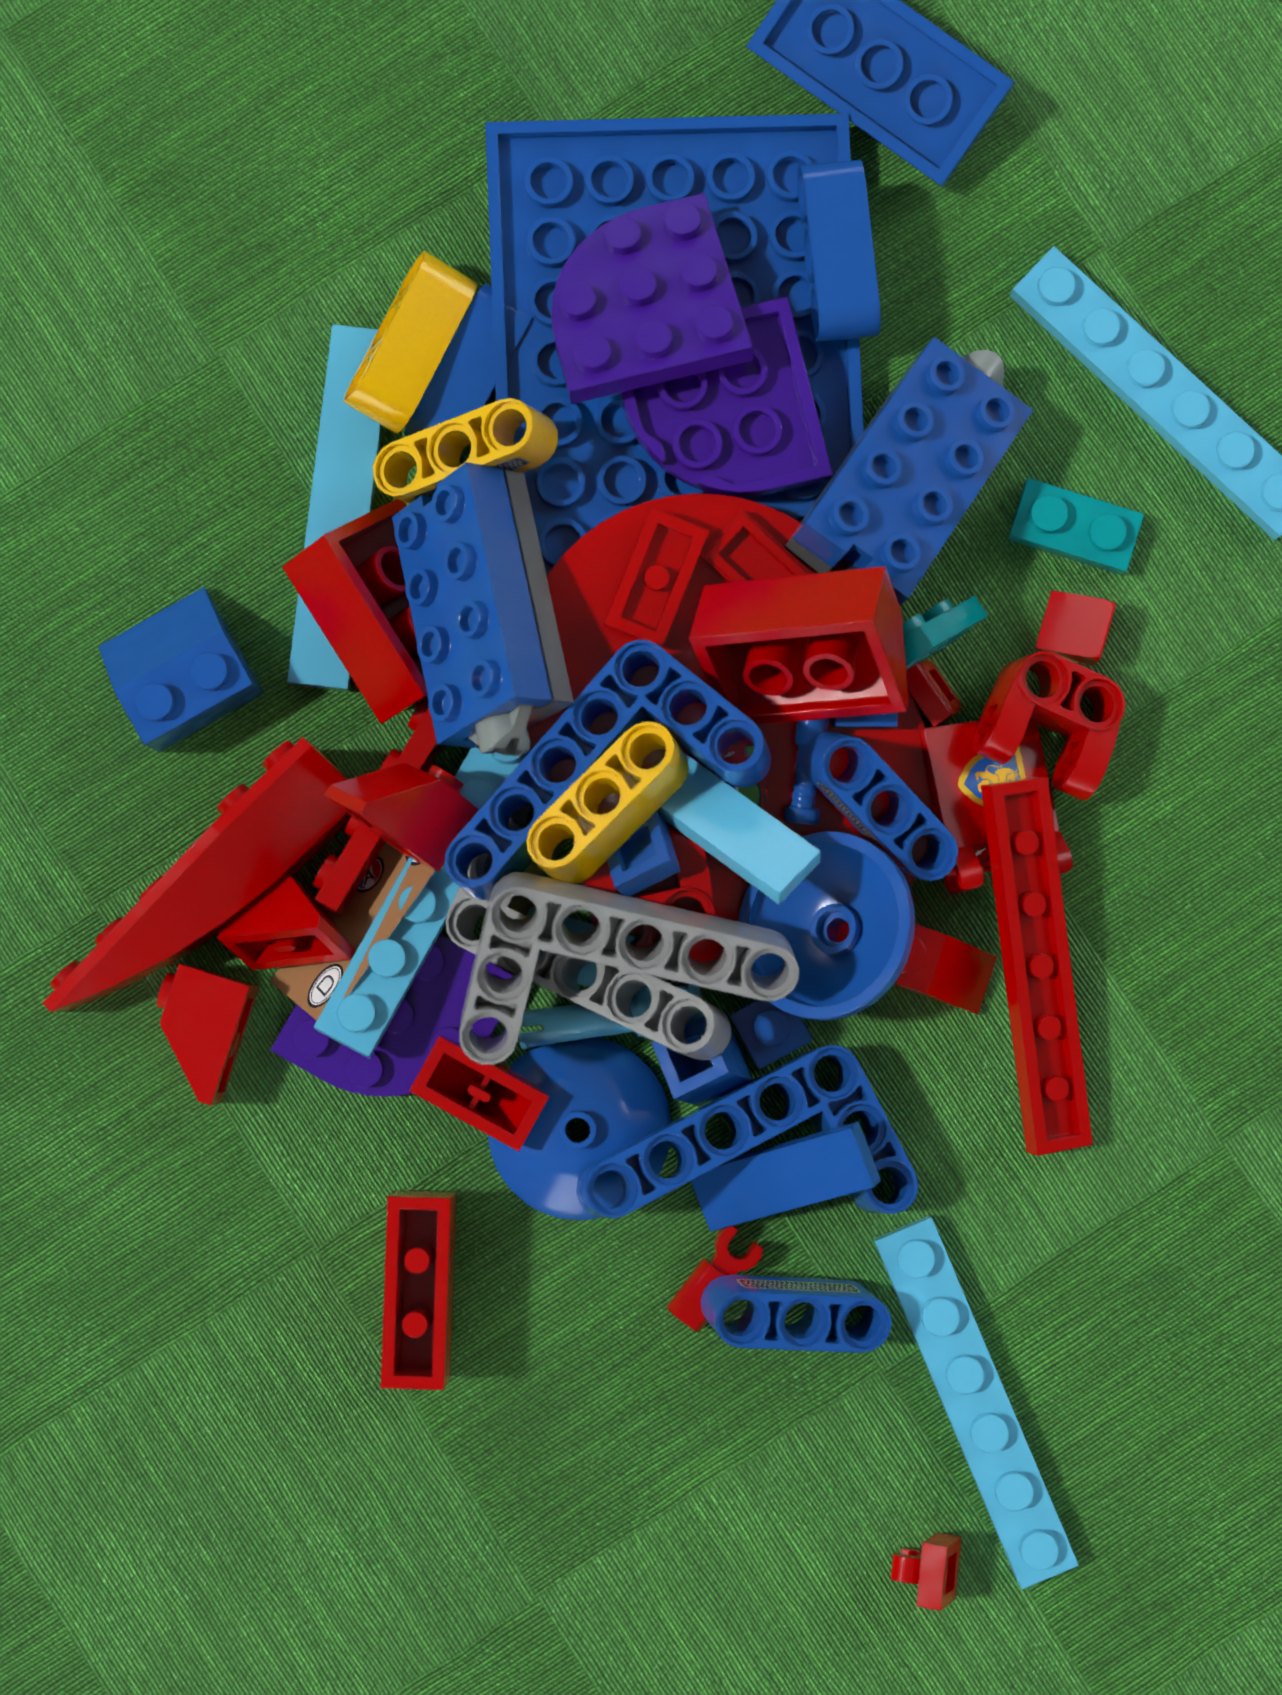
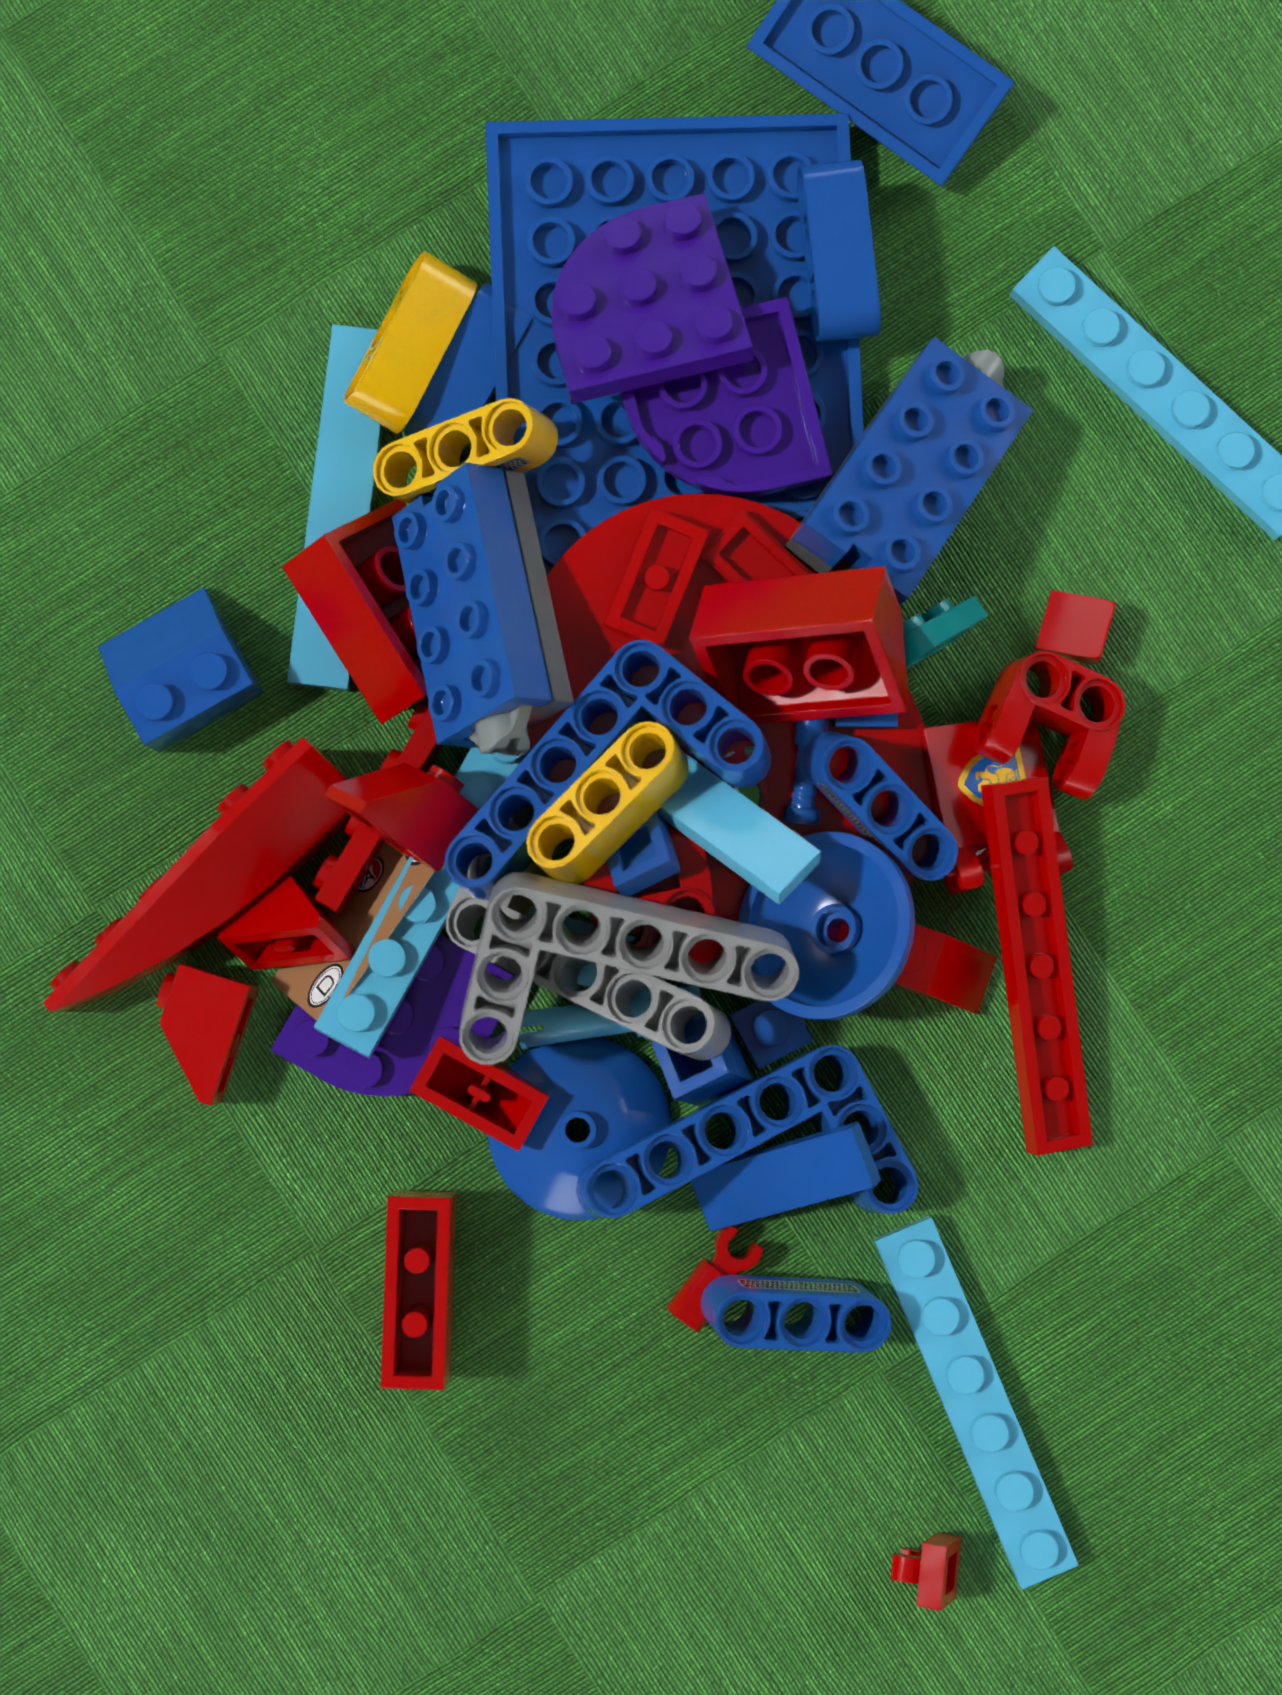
red tile [906,660,963,727] -> none
teal plate [1007,478,1144,576] -> none

